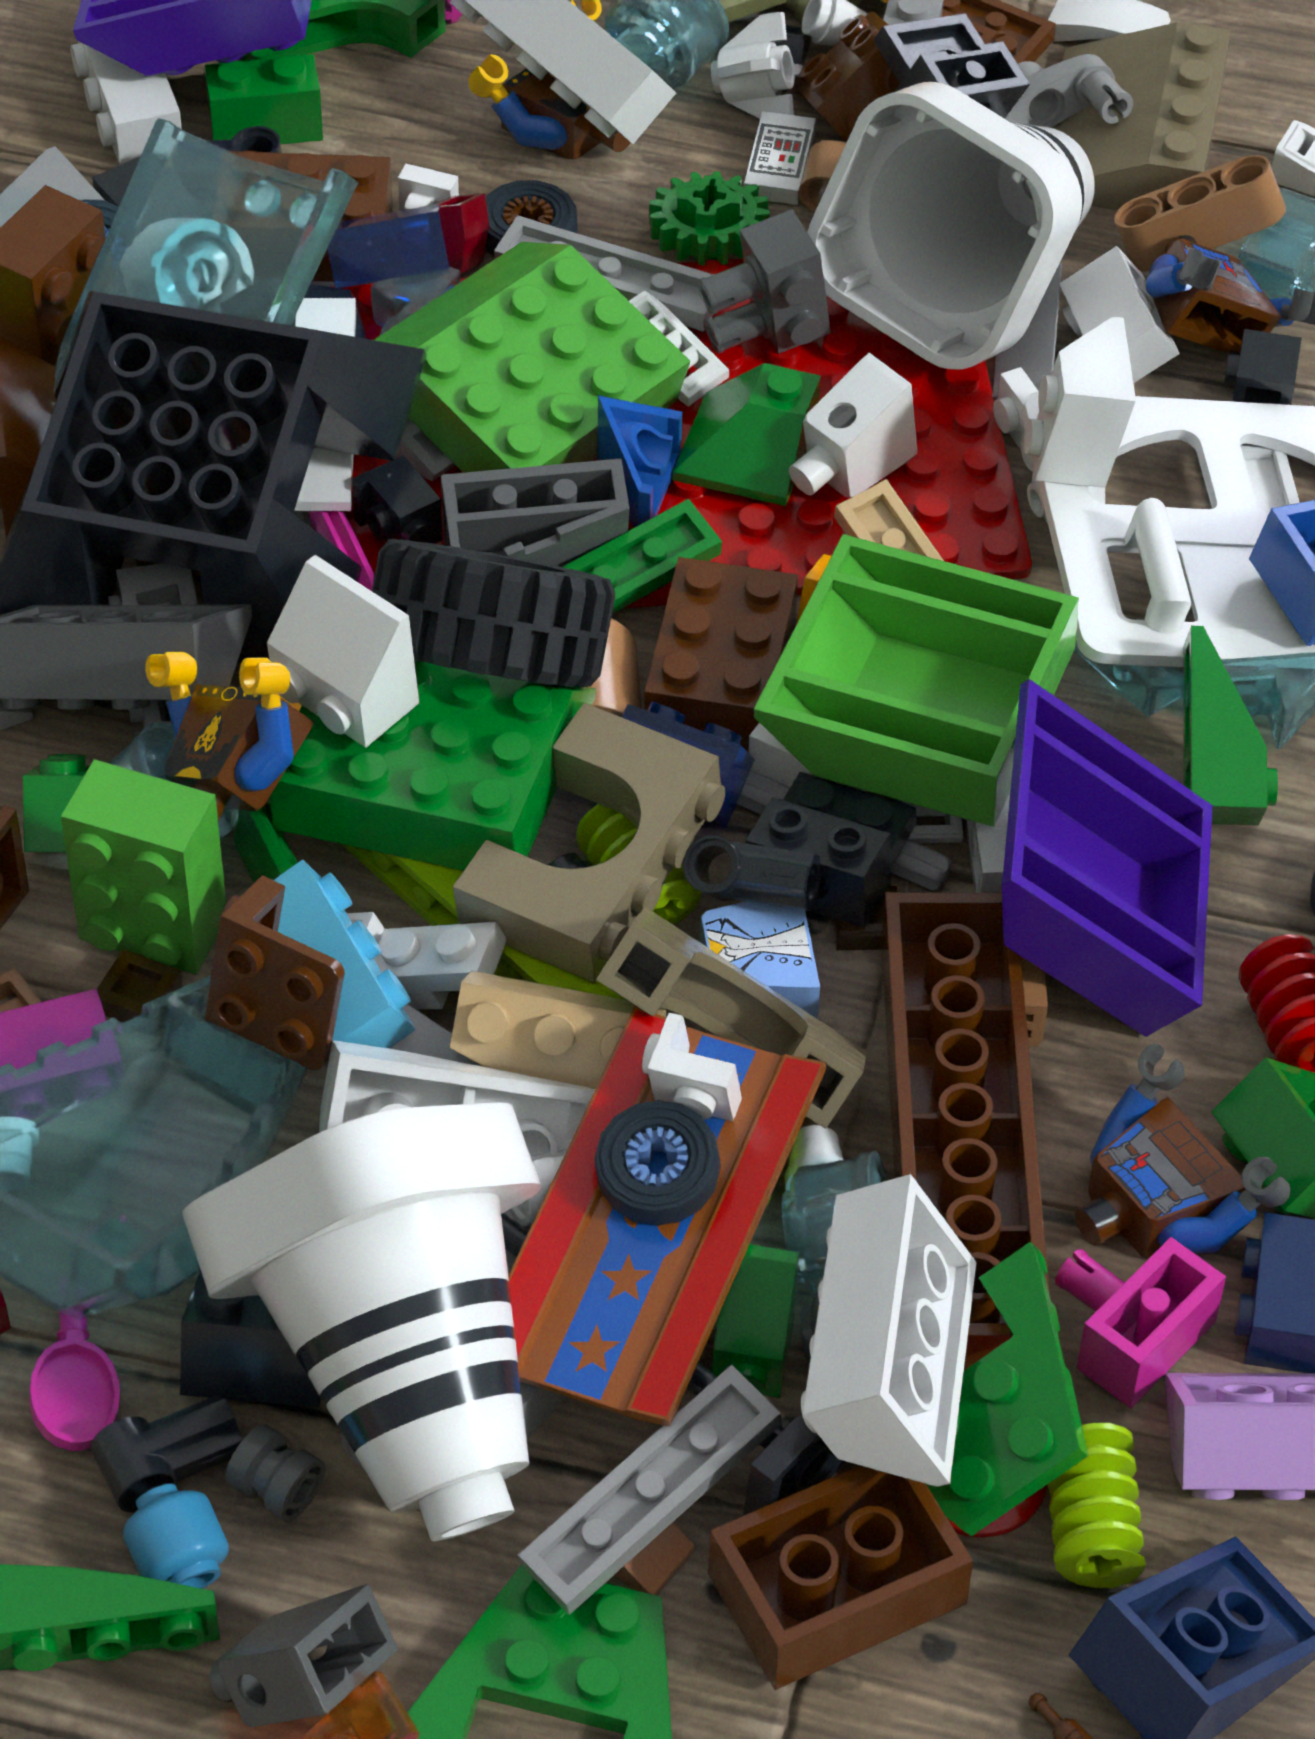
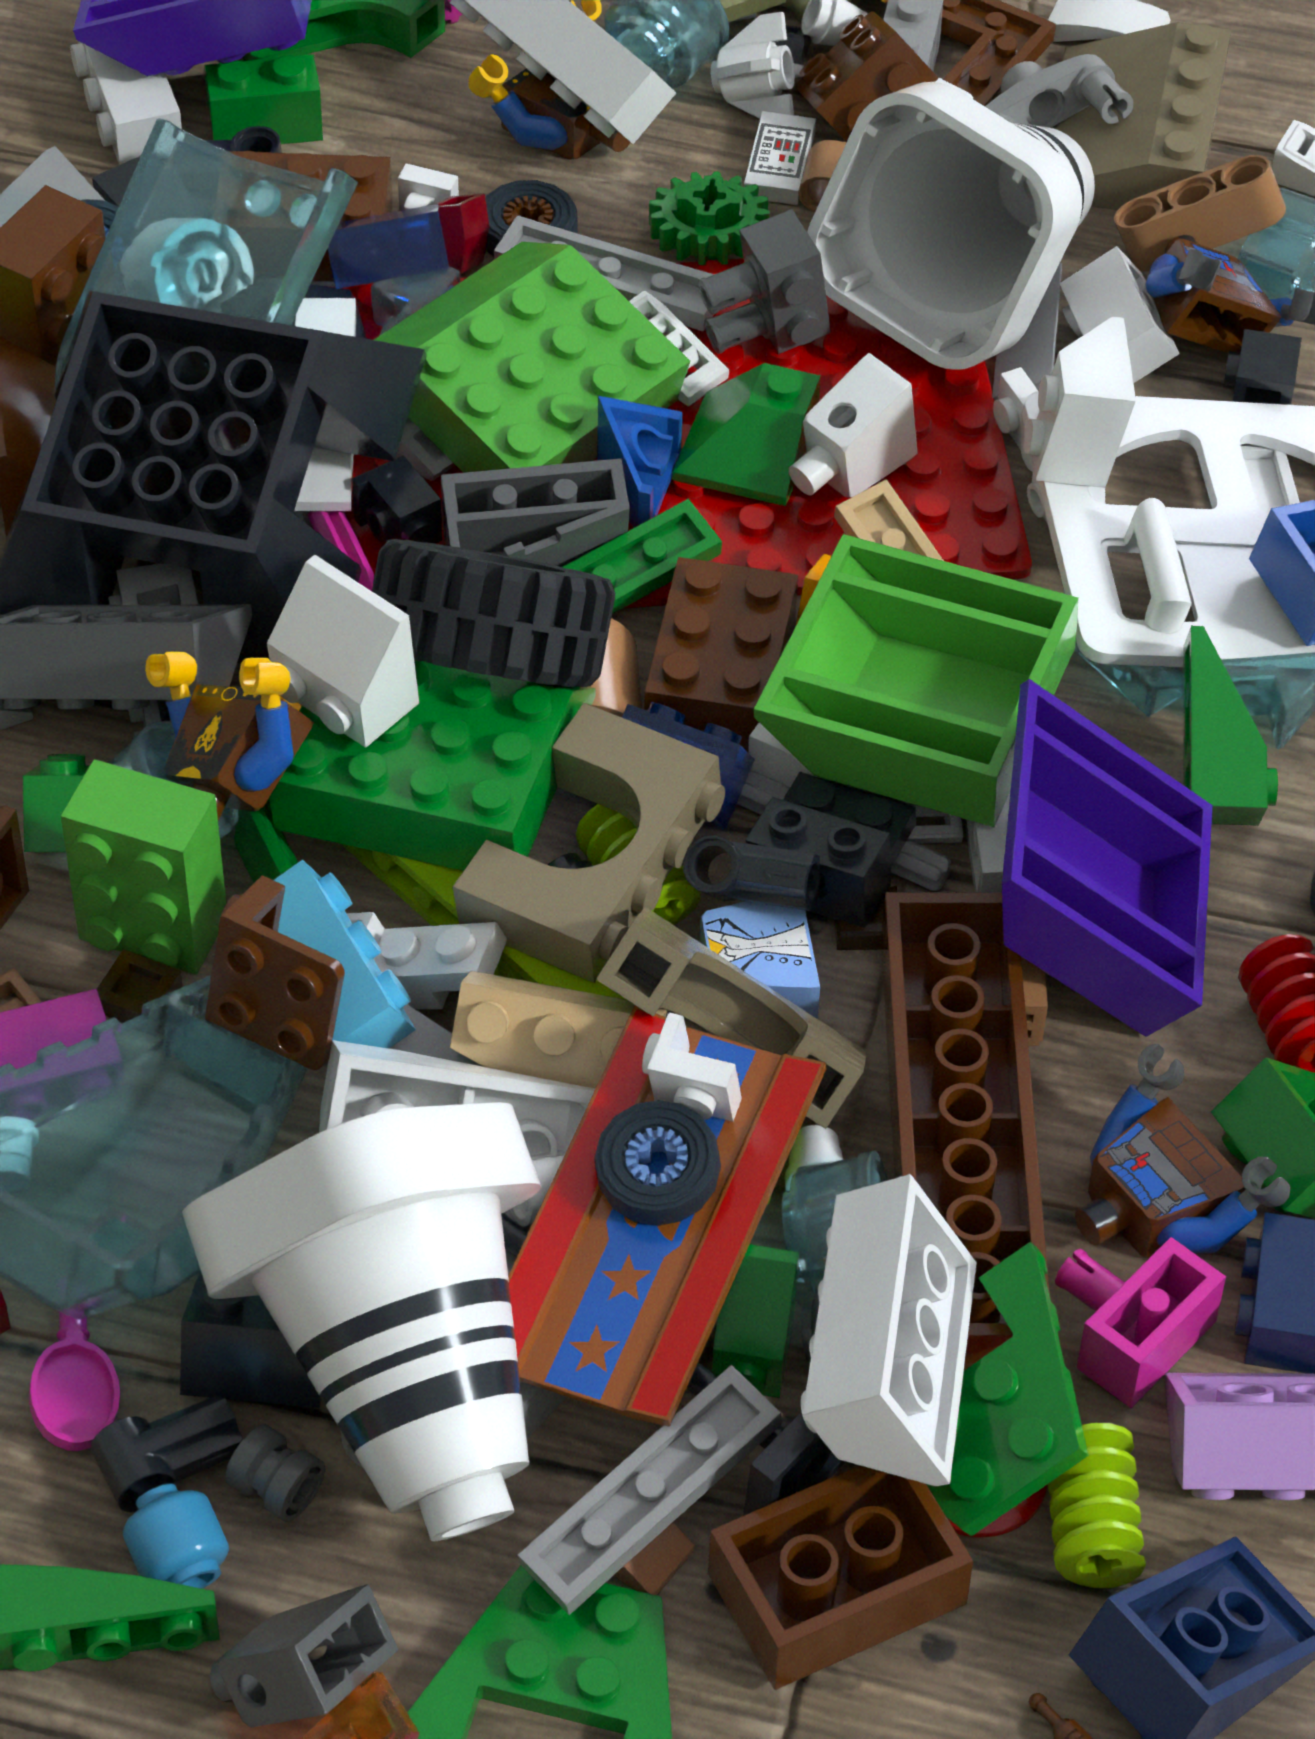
black brick [873,13,1030,119] -> none

